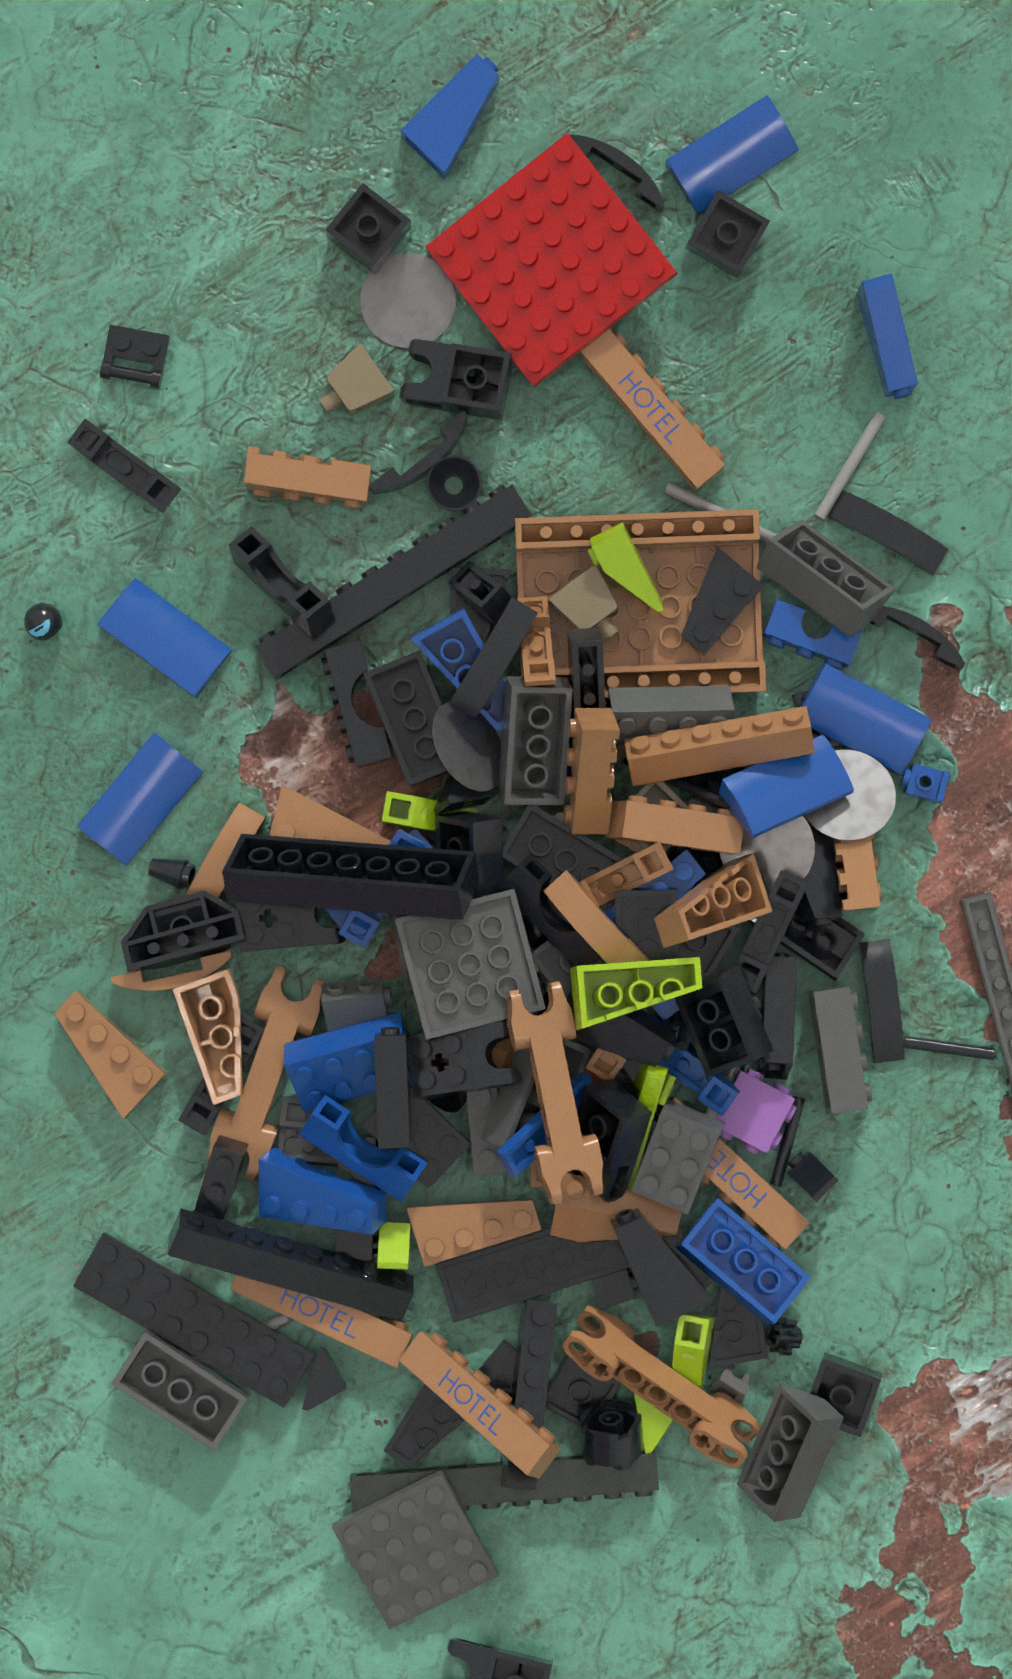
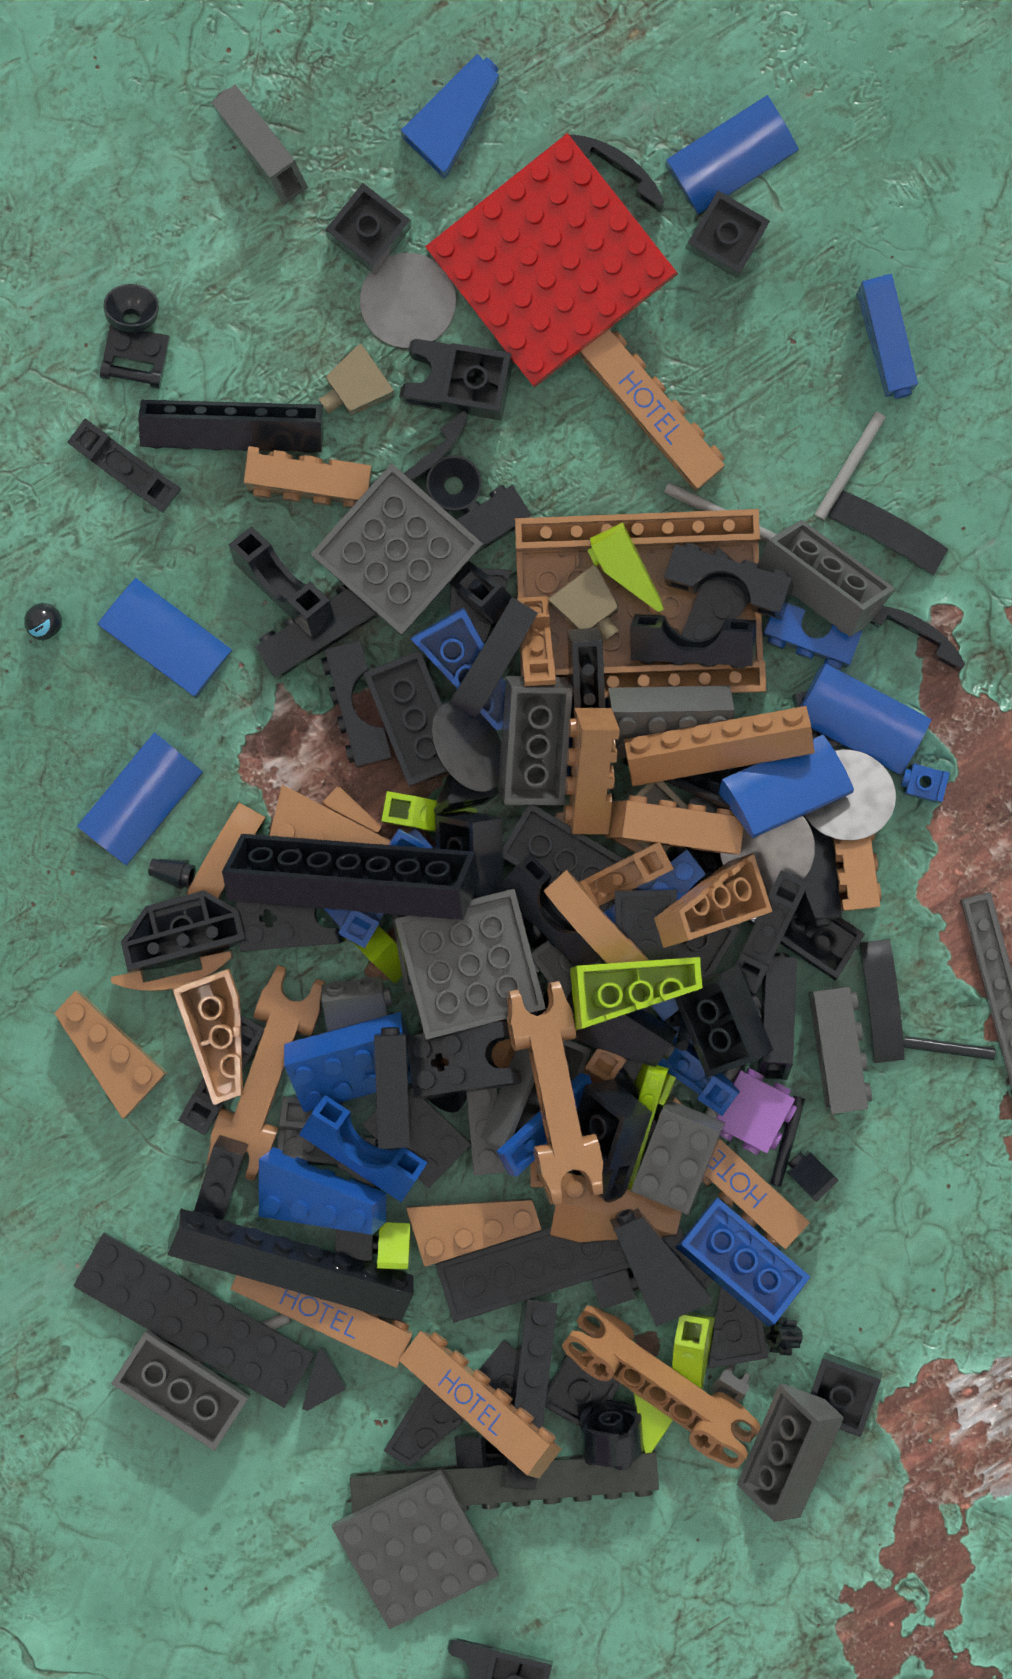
none -> black piece [103,284,159,333]
none -> black brick [138,399,323,453]
none -> dark grey slope [211,84,308,205]
none -> dark grey plate [311,463,483,636]
none -> medium nougat slope [321,787,383,834]
none -> lime slope [353,925,402,984]
none -> black slope [455,1432,504,1469]
none -> black arch [630,614,756,668]
none -> black arch [664,543,794,620]

